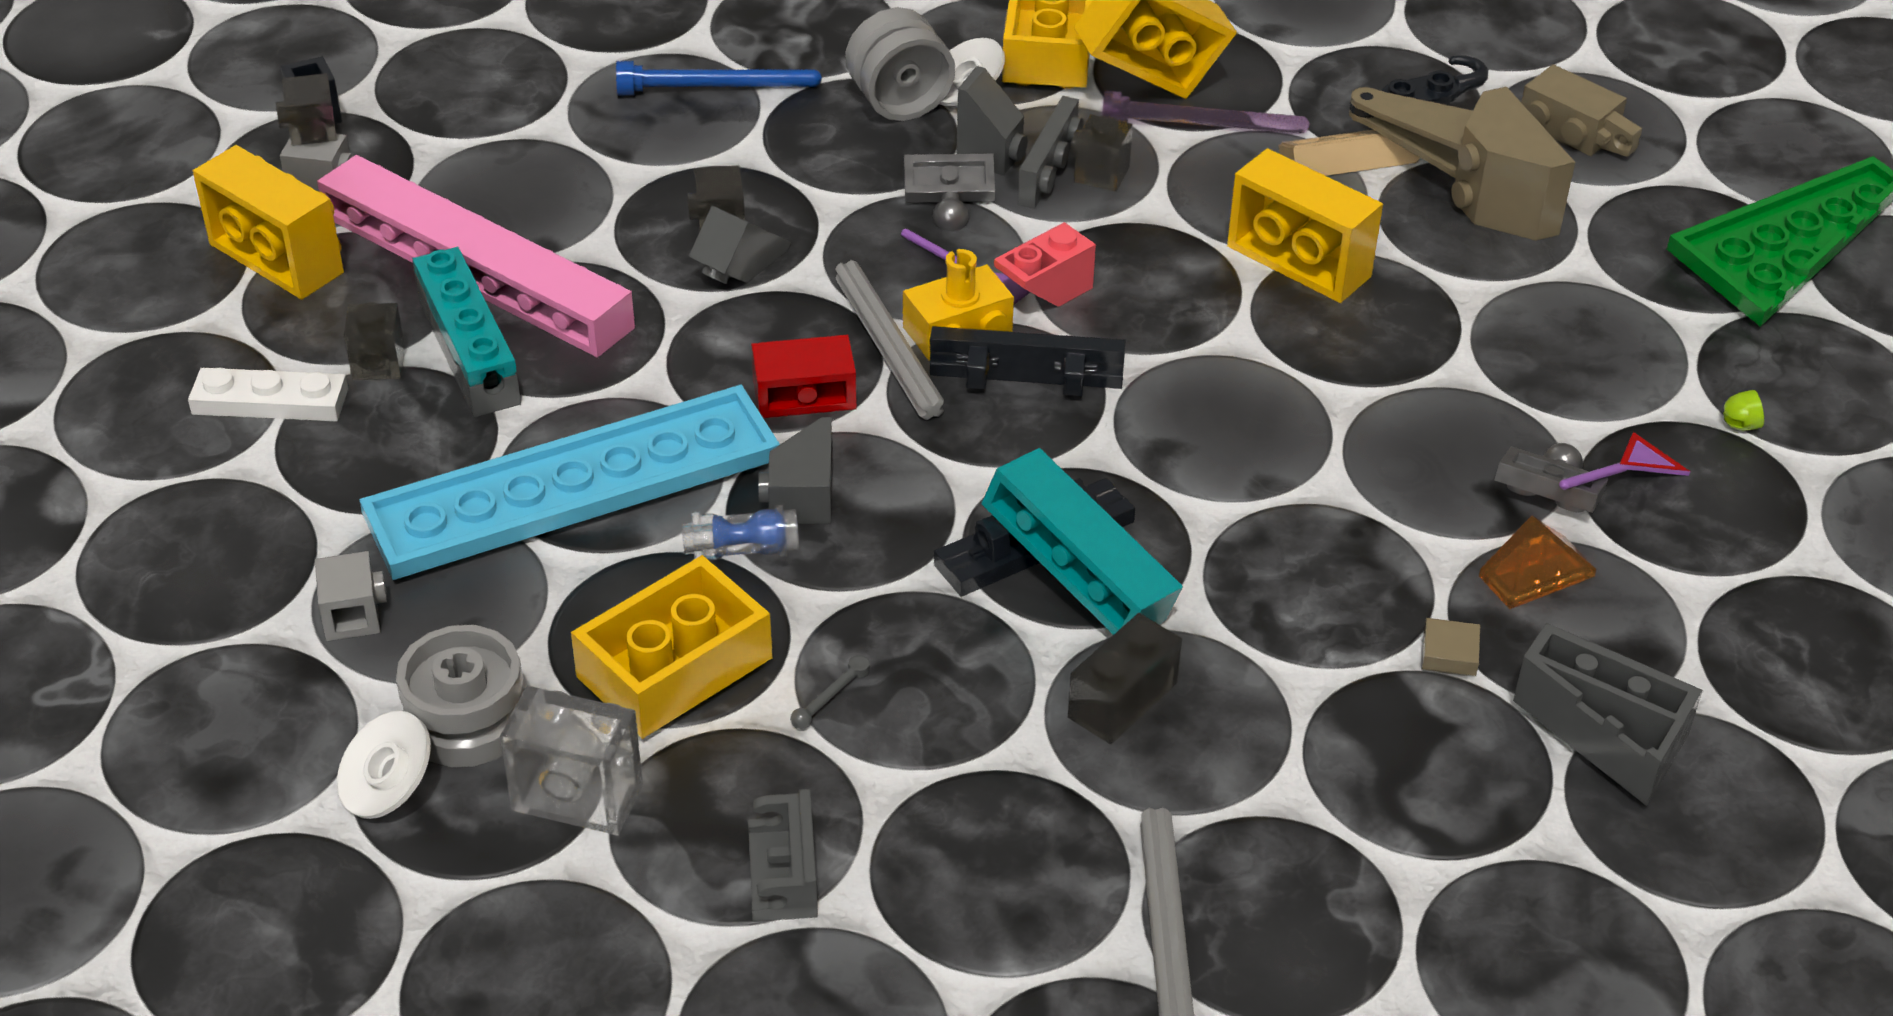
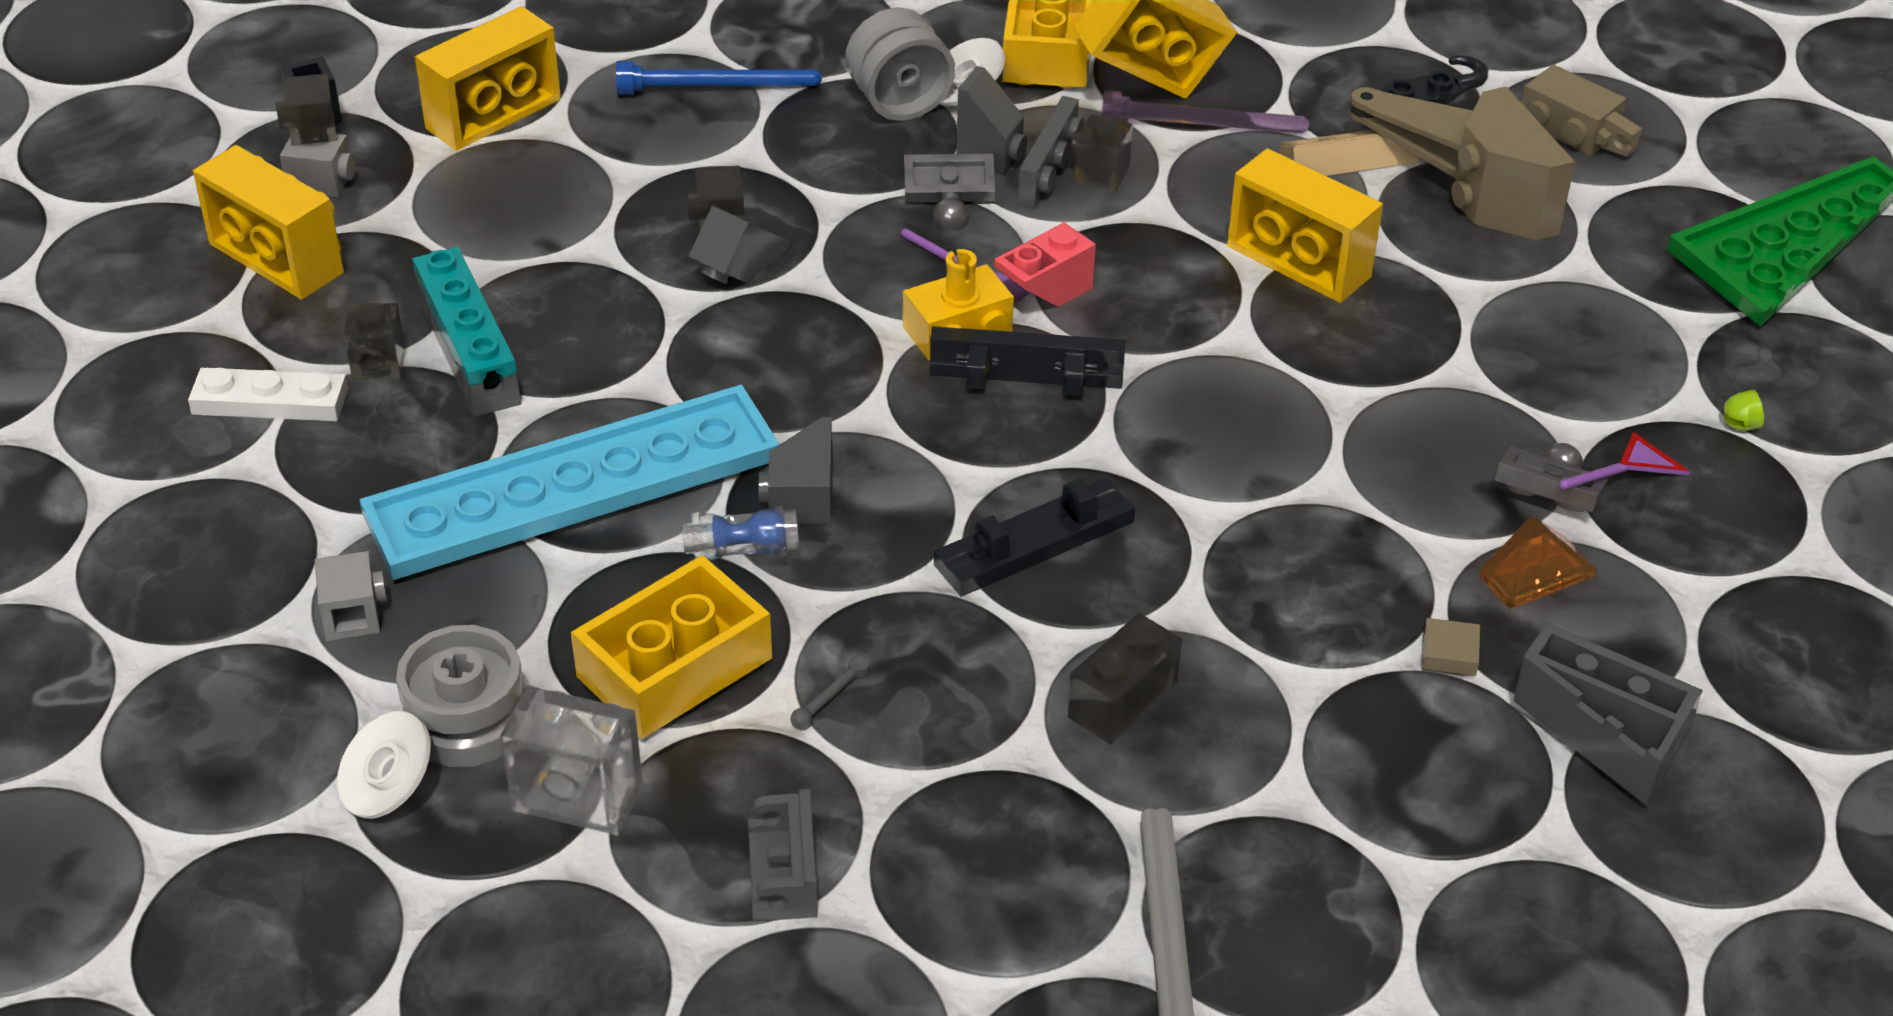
bright pink brick [317,155,635,358] -> none
red brick [751,335,857,418] -> none
light grey axle [835,260,944,420] -> none
teal brick [981,448,1184,645] -> none
none -> yellow brick [415,6,561,151]

